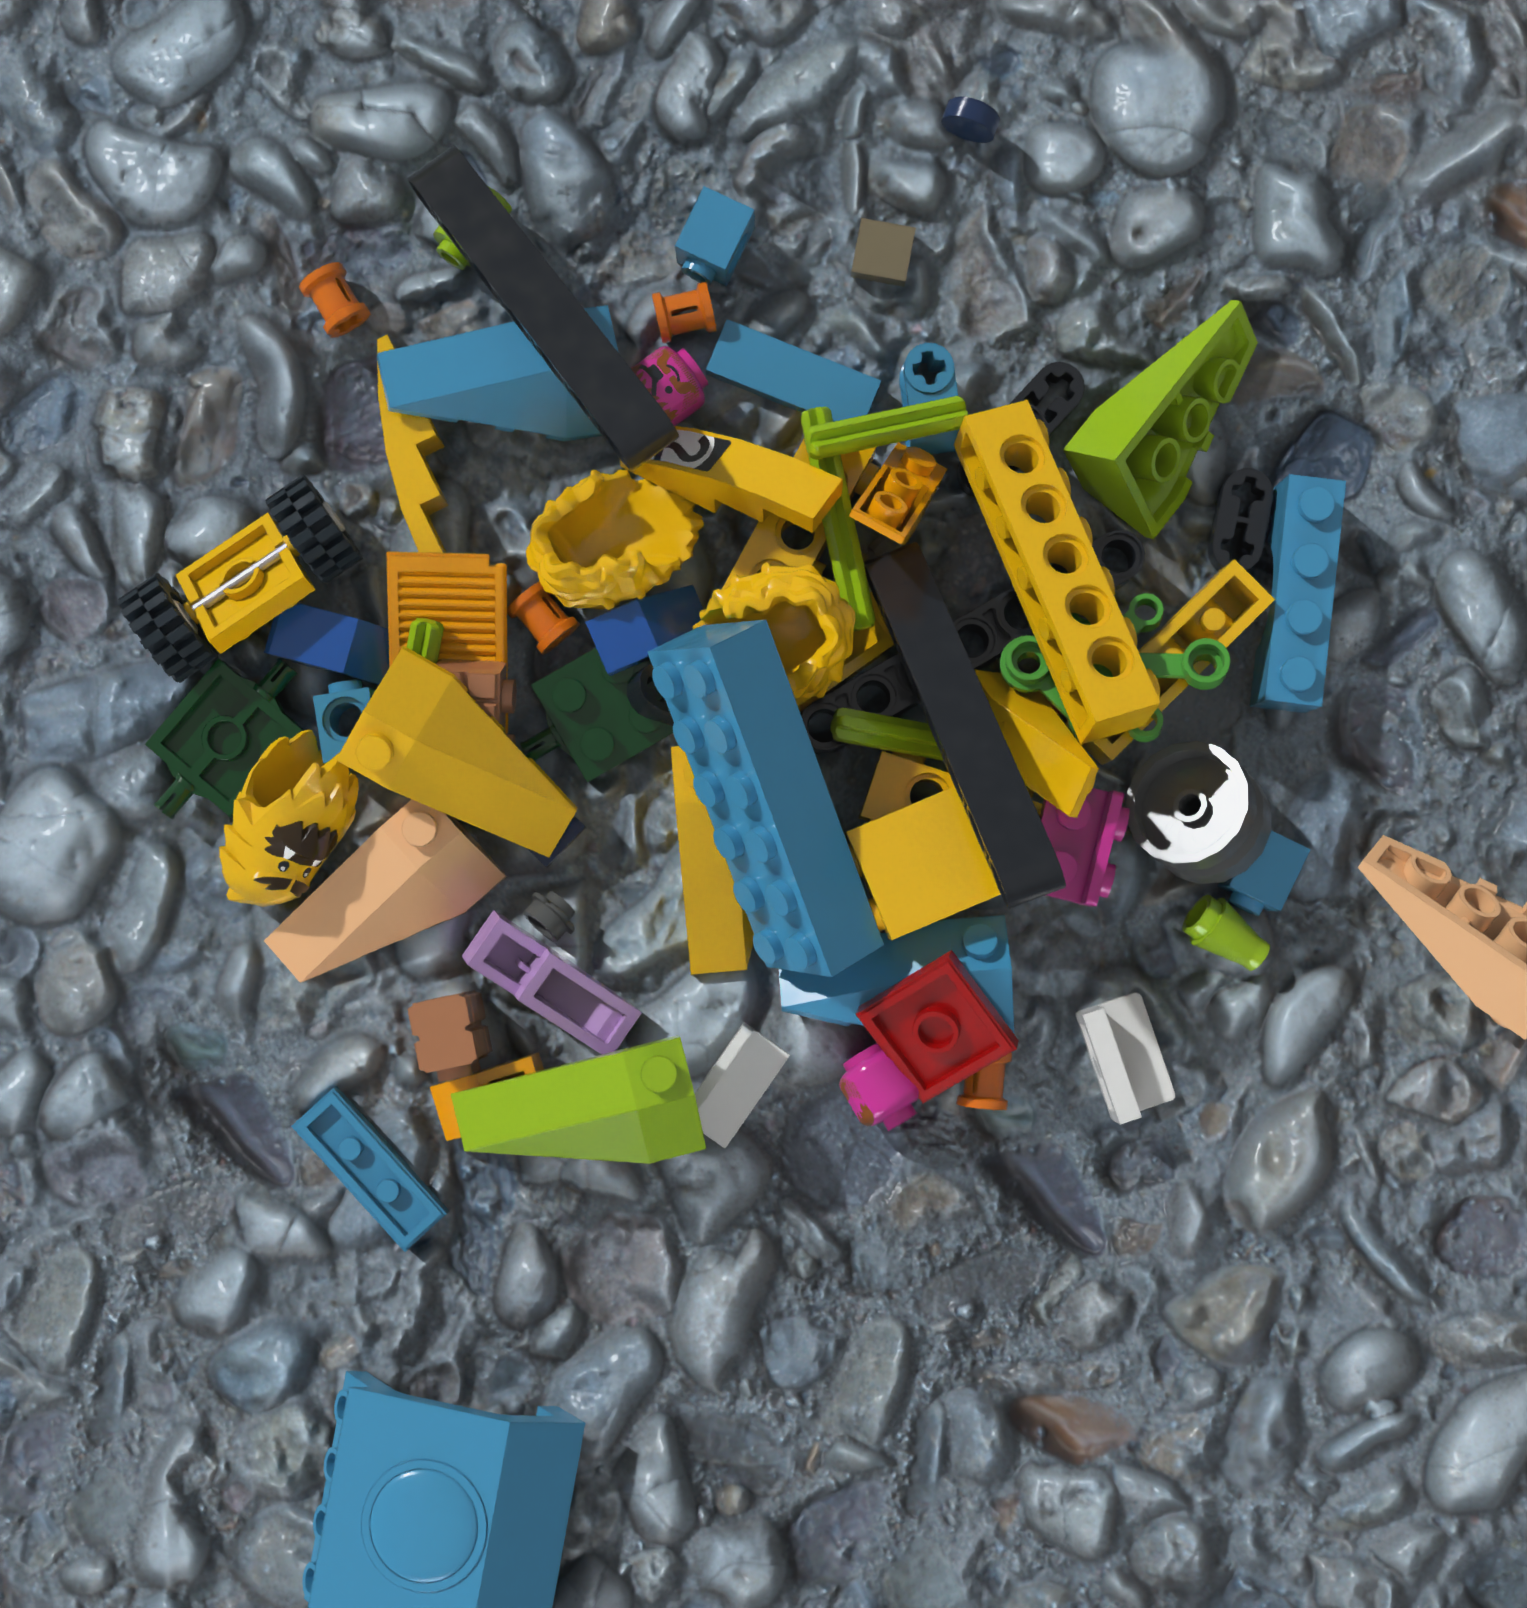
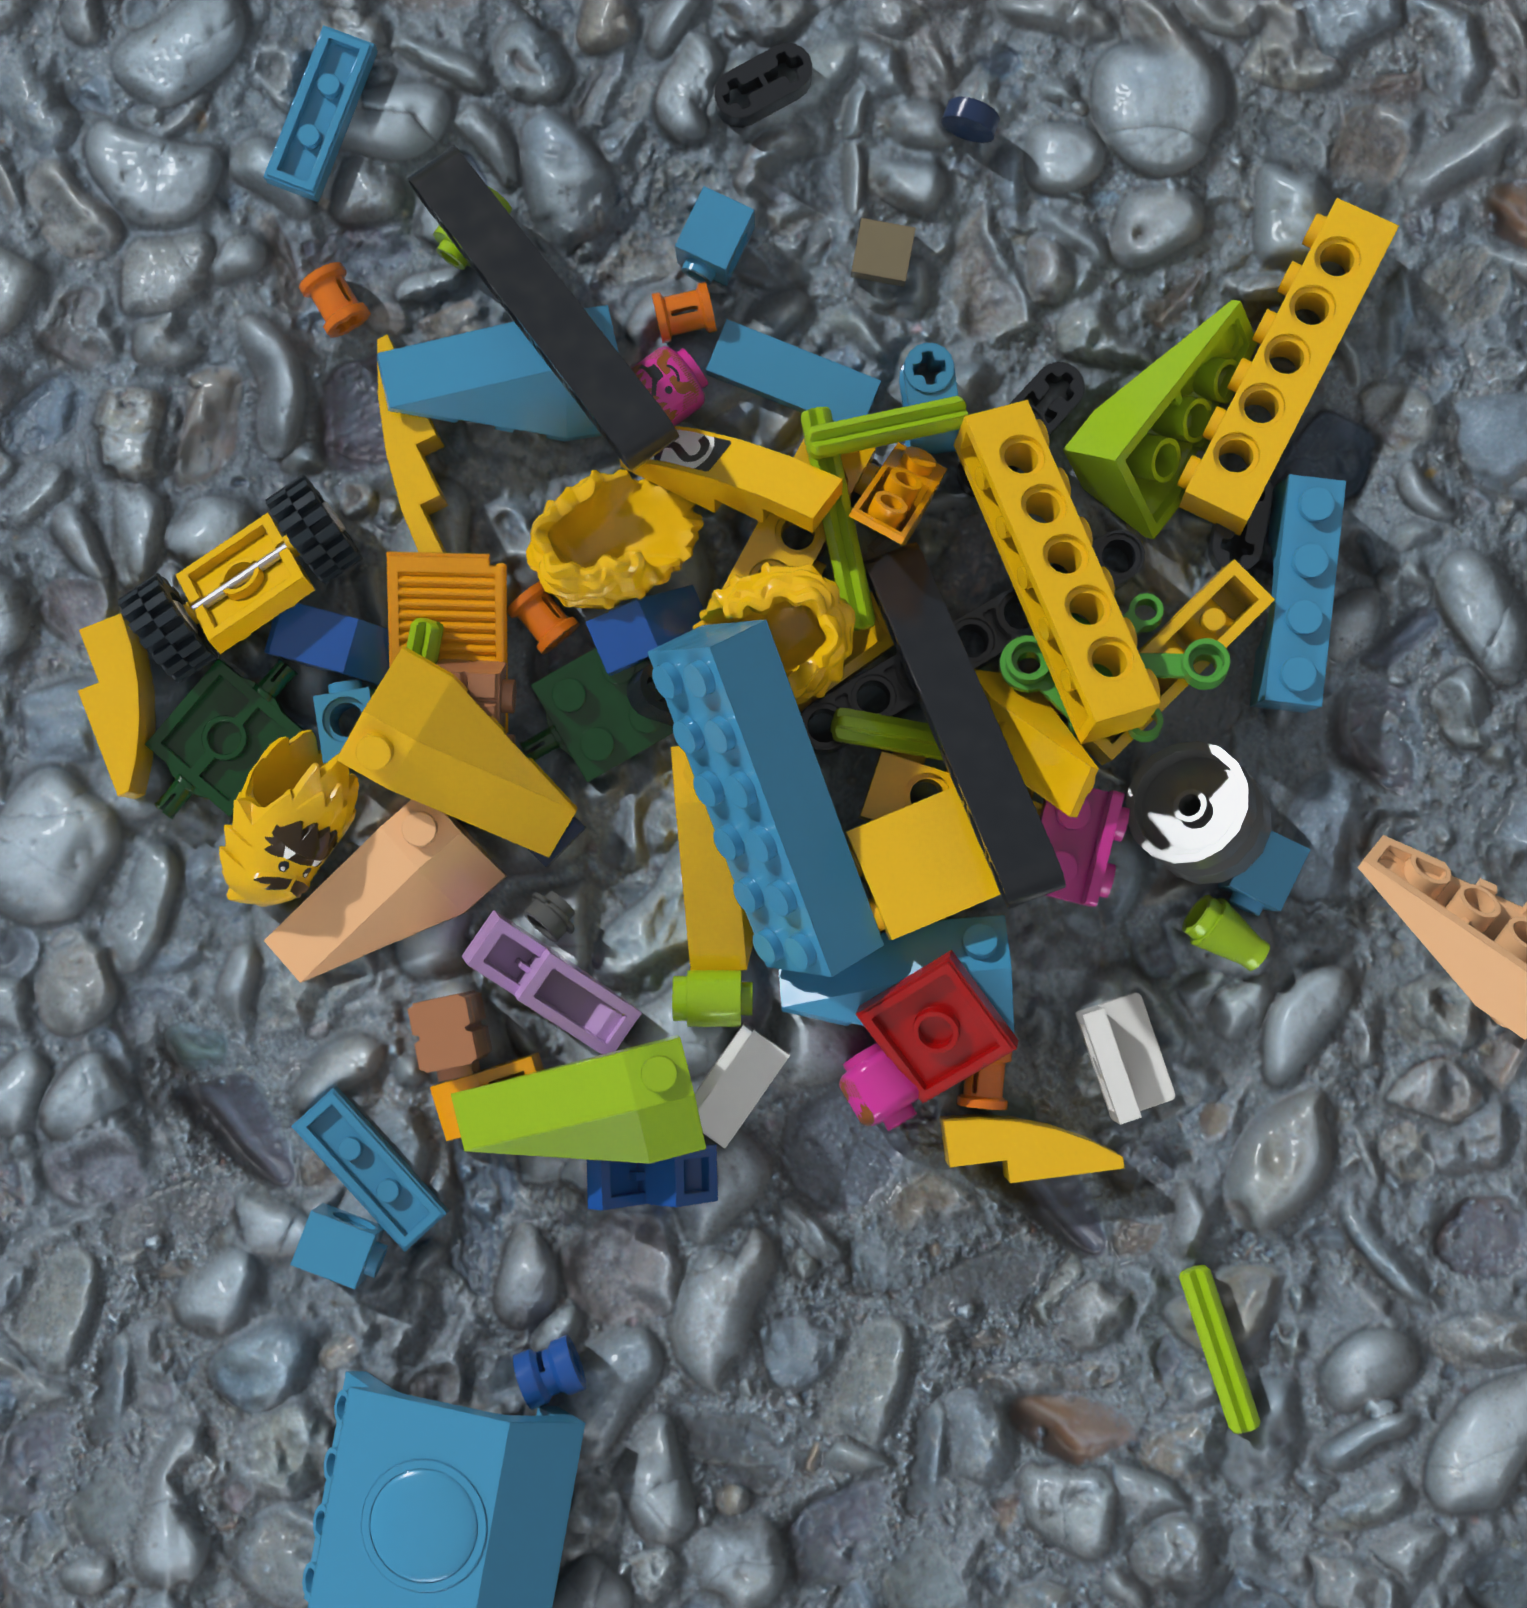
none -> yellow slope [78,613,156,799]
none -> dark azure tile [263,25,378,202]
none -> dark azure brick [290,1203,388,1289]
none -> blue wheel [513,1334,587,1410]
none -> blue slope [587,1144,718,1211]
none -> lime brick [672,970,753,1027]
none -> black beam [714,43,812,128]
none -> yellow slope [939,1114,1125,1183]
none -> yellow brick [1177,198,1399,536]
none -> lime axle [1179,1265,1261,1434]

